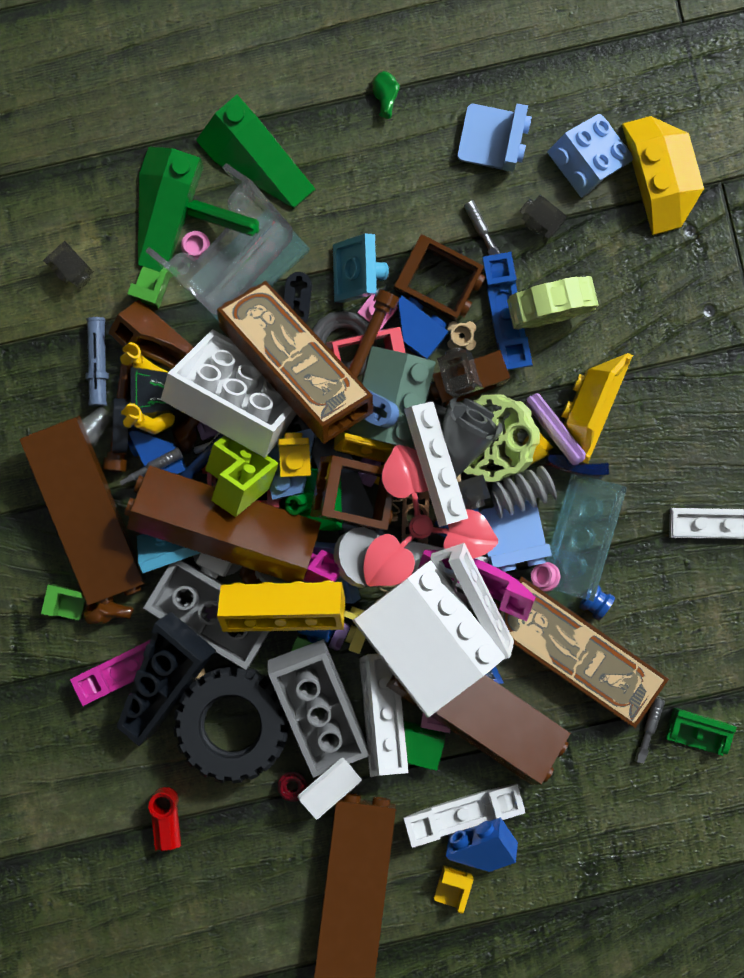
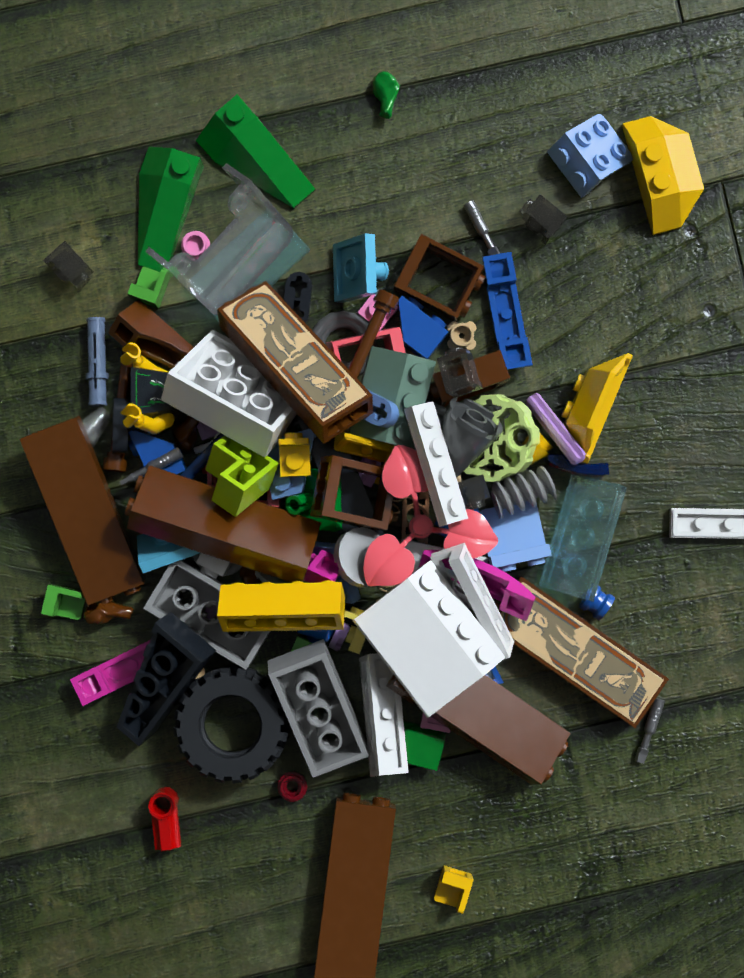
green axle [187,200,260,236] -> none
white panel [298,758,362,820] -> none
white slope [403,784,526,848] -> none
blue slope [446,817,518,872] -> none
light blue bracket [457,104,531,172] -> none
yellowish green connector [507,276,599,329] -> none
bright pink plate [531,562,560,592] -> none
green hinge [665,707,737,756] -> none

